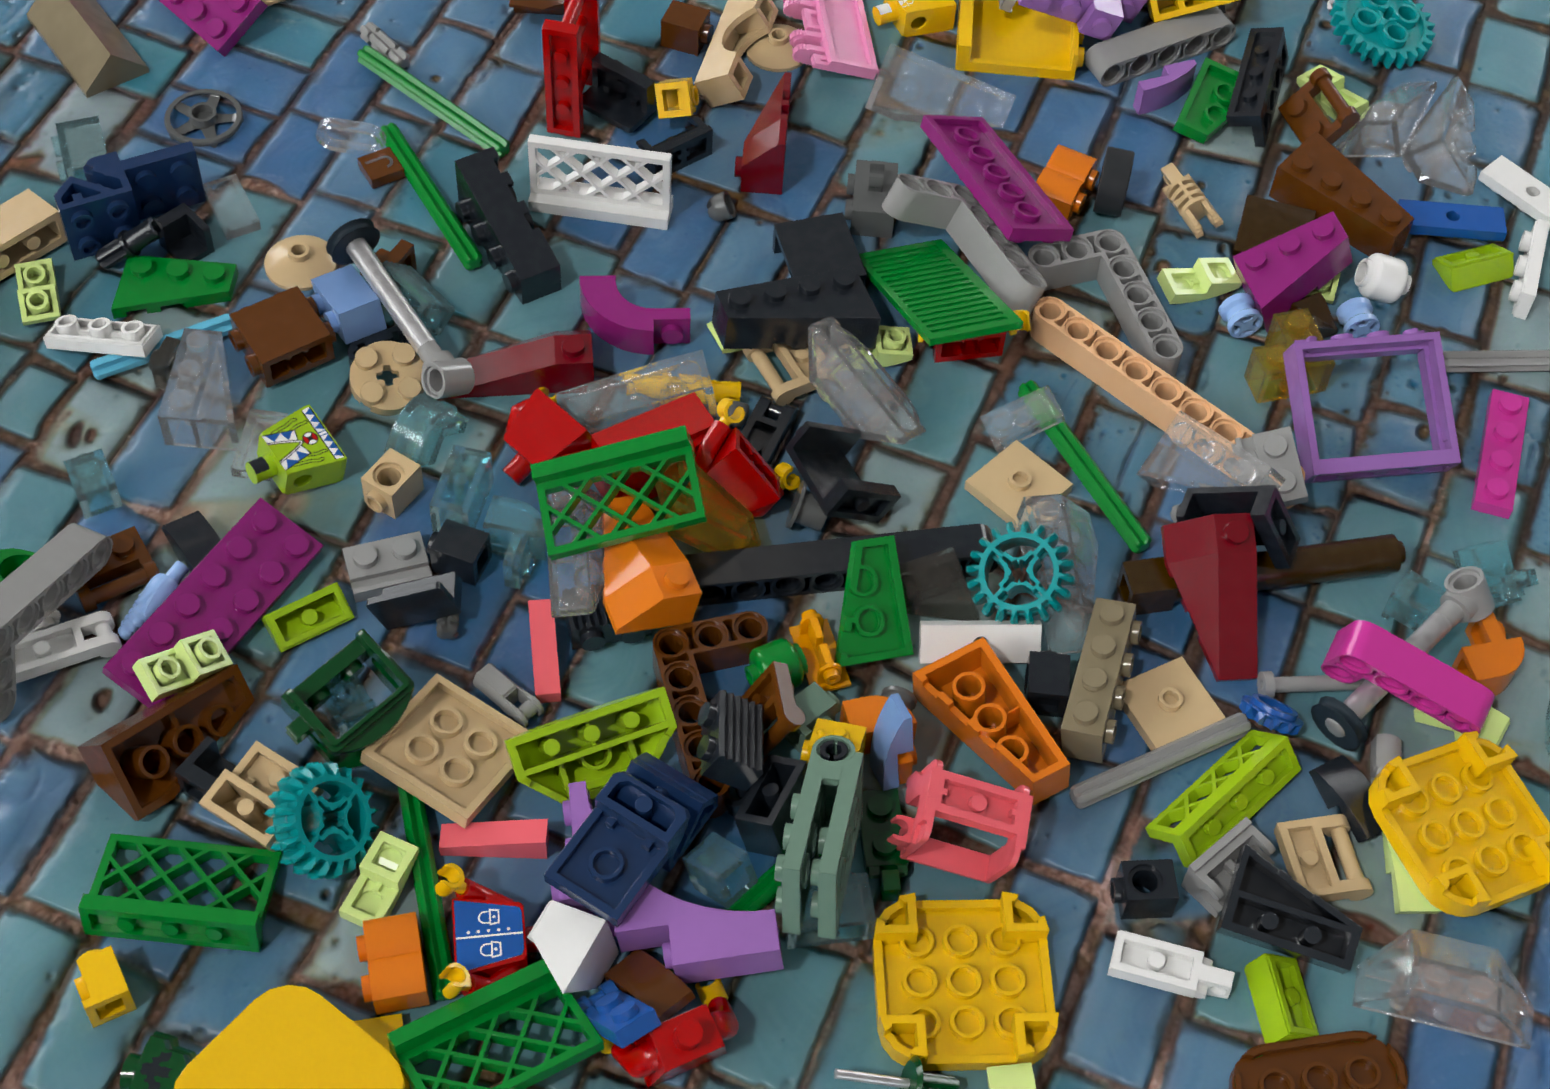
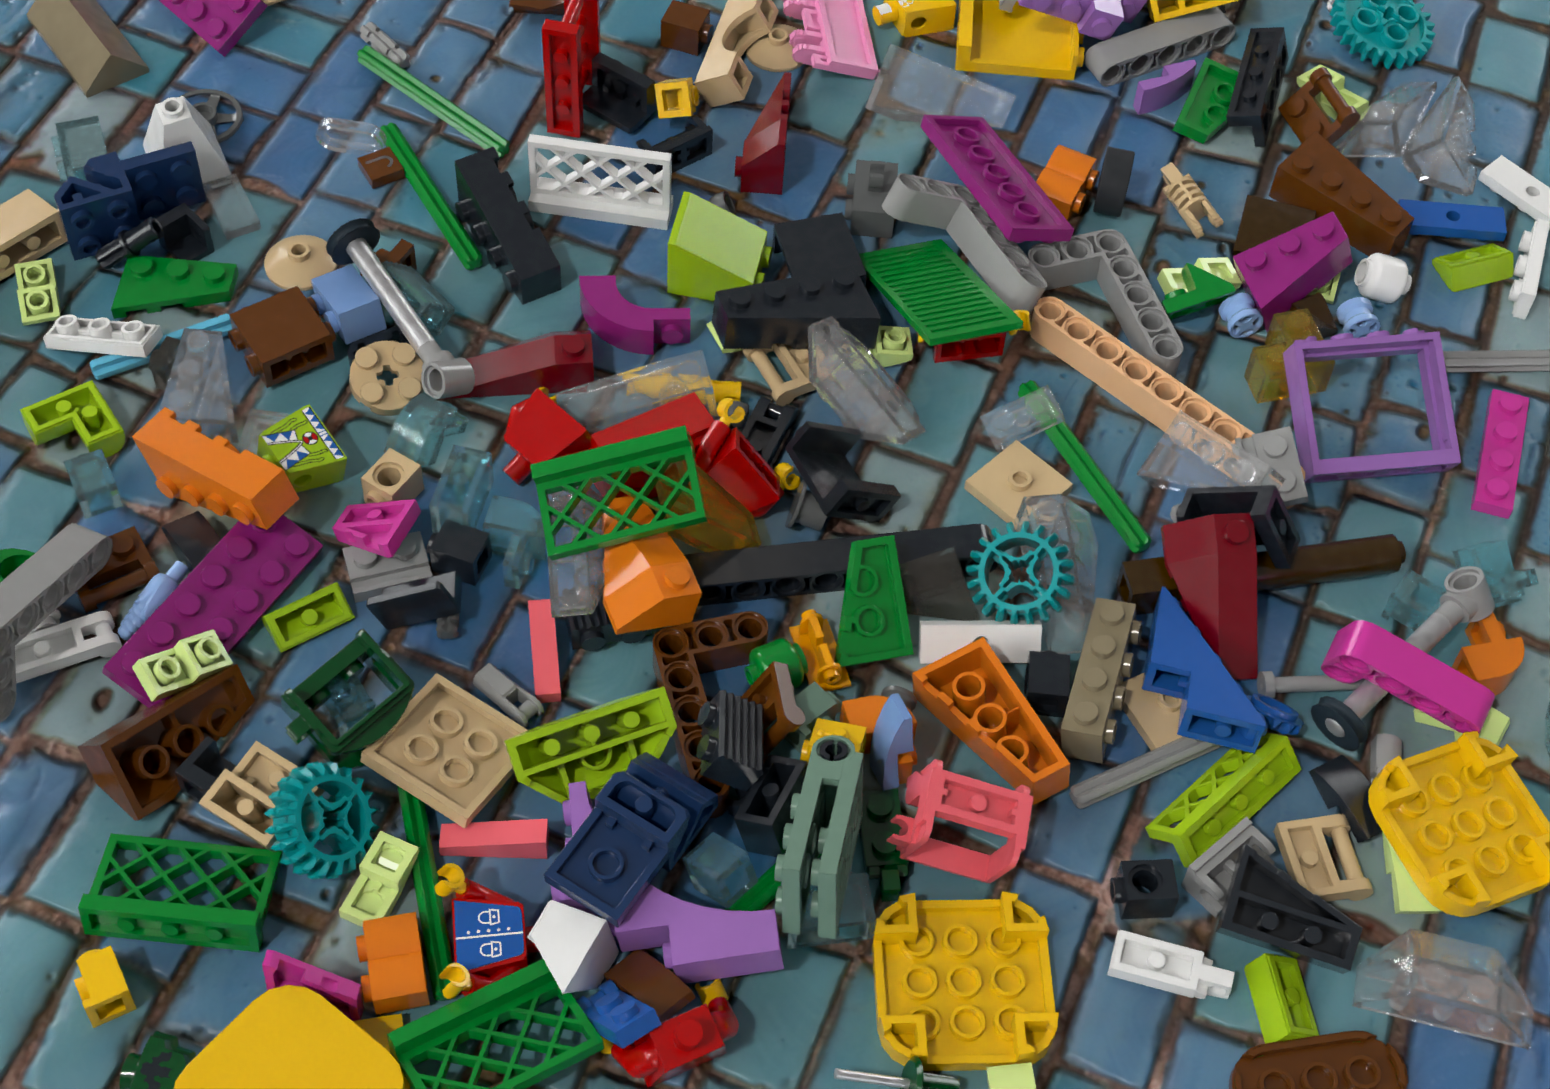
none -> lime brick [20,380,125,458]
none -> orange wedge [132,407,300,530]
none -> white slope [143,96,233,189]
none -> dark pink wing [262,949,364,1021]
none -> dark pink wing [332,499,421,558]
none -> lime slope [667,191,773,301]
none -> blue slope [1142,586,1267,754]
none -> green slope [1161,263,1236,321]

